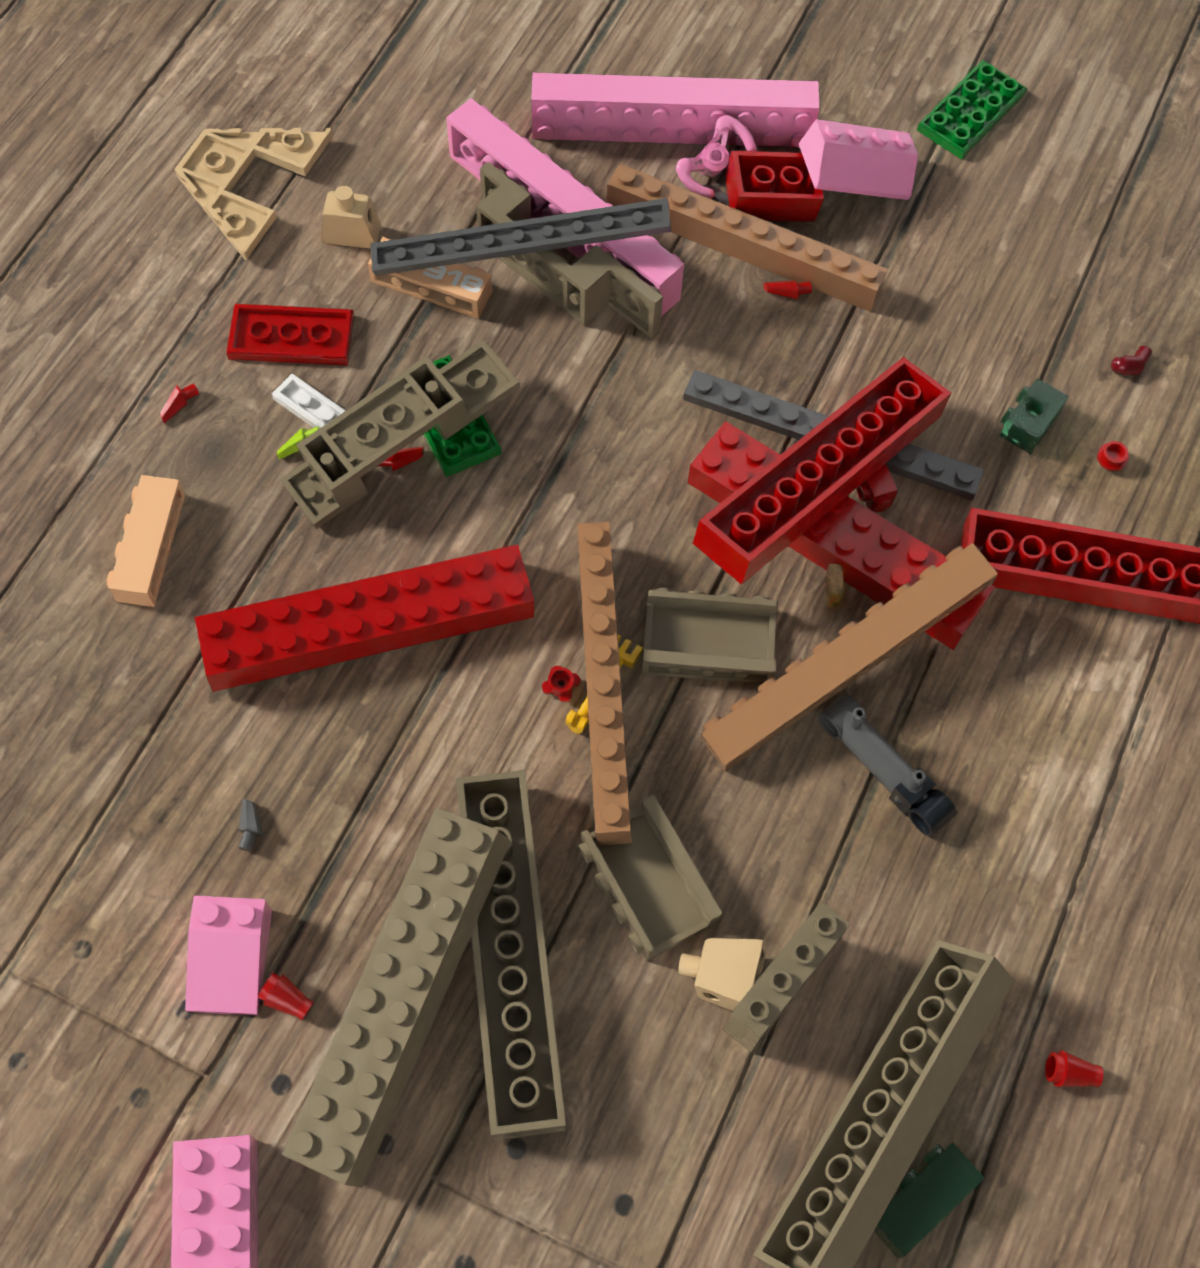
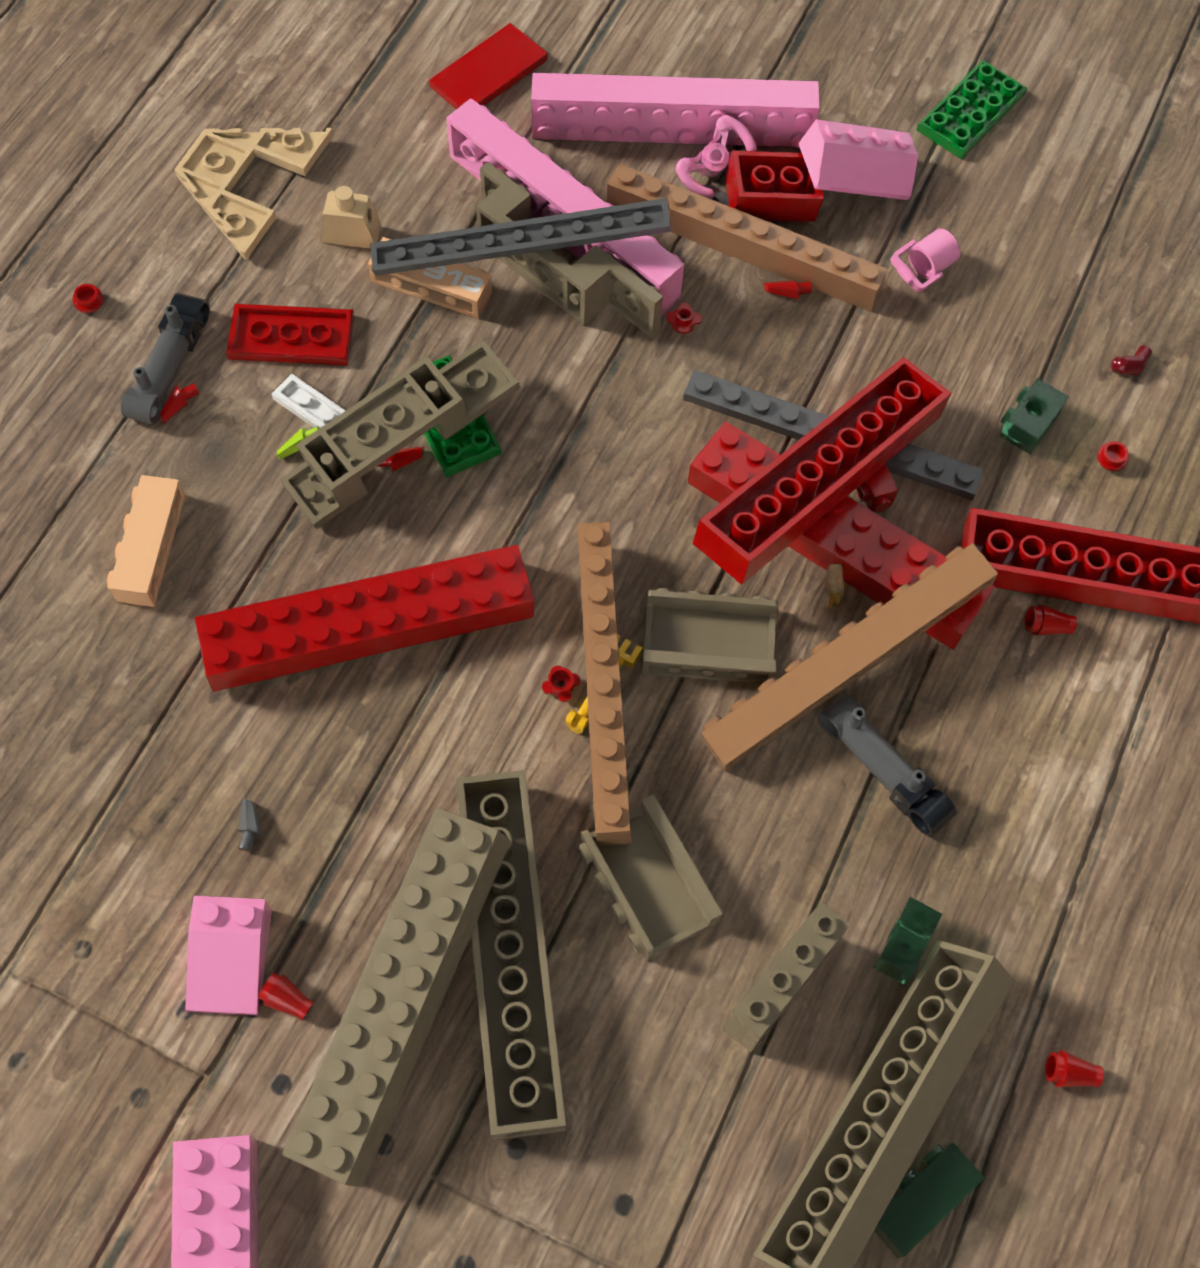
tan torso [678,938,766,1011] -> none
none -> red plate [73,284,104,313]
none -> dark grey piece [121,292,210,425]
none -> red tile [429,23,548,109]
none -> red plate [666,302,702,334]
none -> clear green brick [873,897,942,985]
none -> bright pink piece [891,229,960,293]
none -> red cone [1025,604,1077,636]

